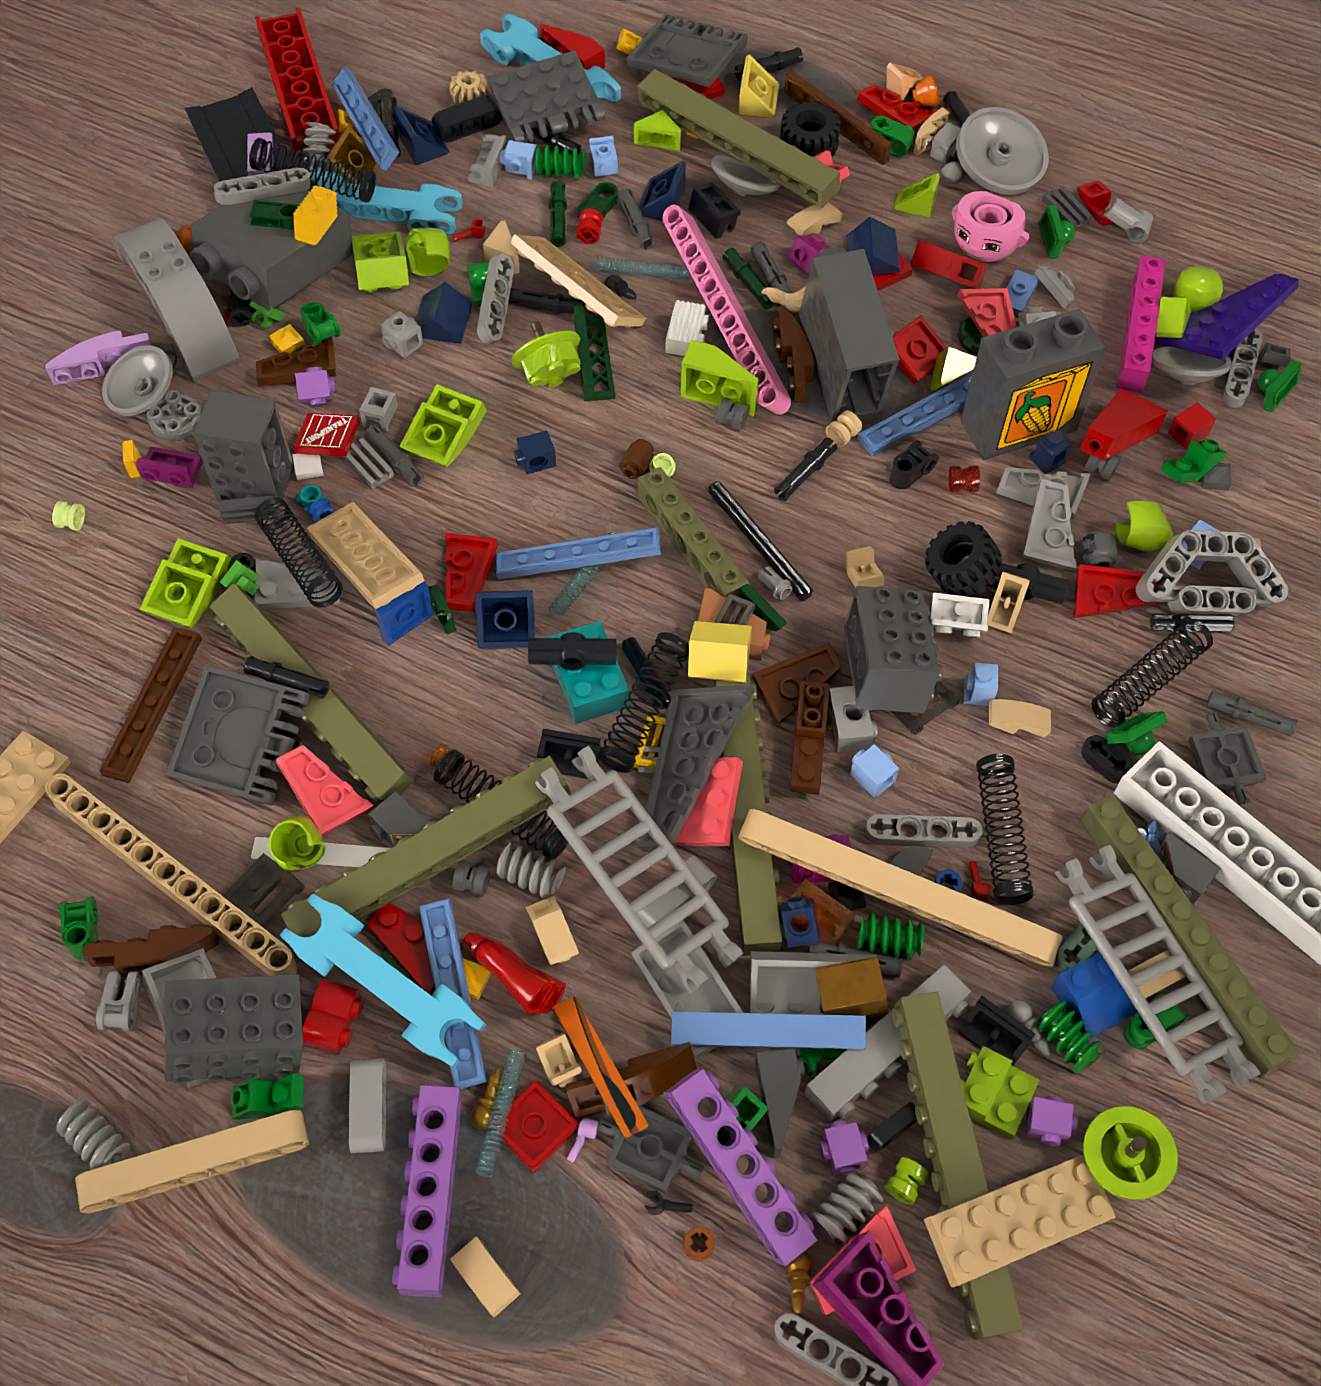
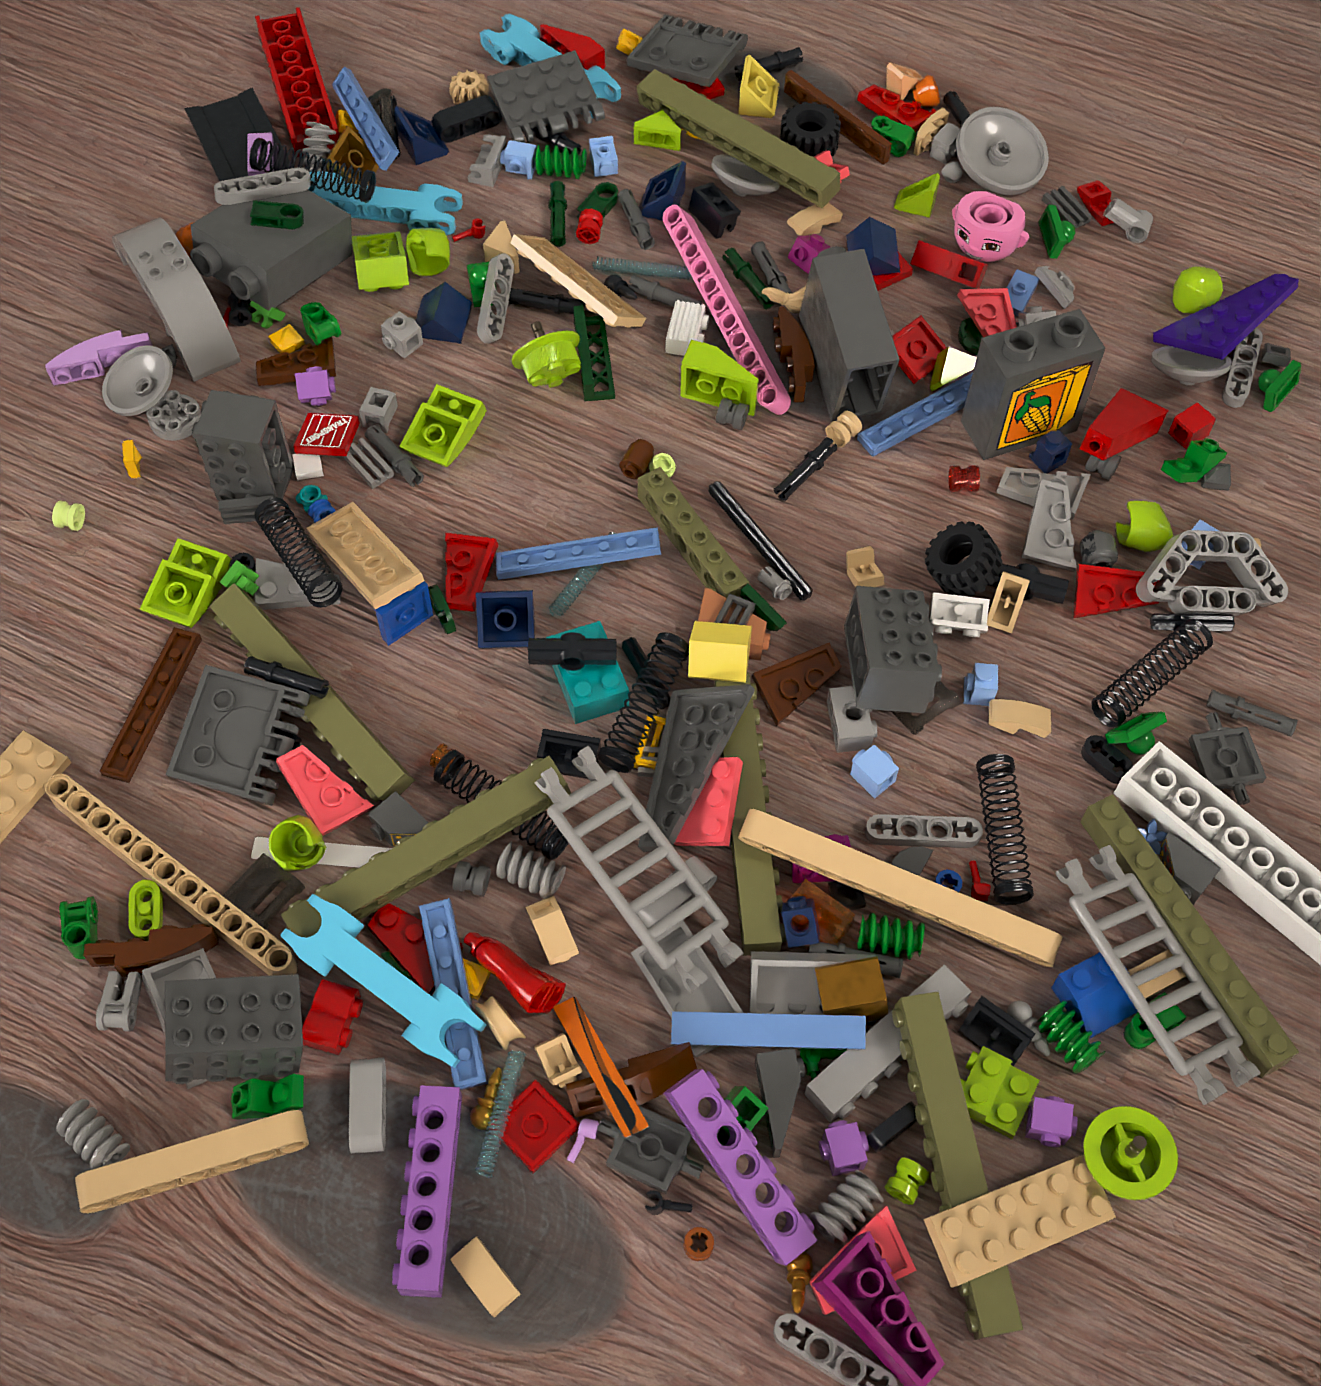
magenta bracket [136,446,203,487] -> none
yellow brick [293,186,338,245] -> none
dark blue brick [514,430,556,475] -> none
reddish brown slope [790,681,830,795] -> none
black piece [889,440,939,489] -> none
sand green beam [1055,924,1104,972] -> none
dark pink brick [1117,255,1166,392] -> none
lime slope [1156,297,1191,338] -> none
none -> lime plate [128,880,163,941]
none -> tan piece [474,996,526,1050]
none -> dark grey pin [628,274,702,307]

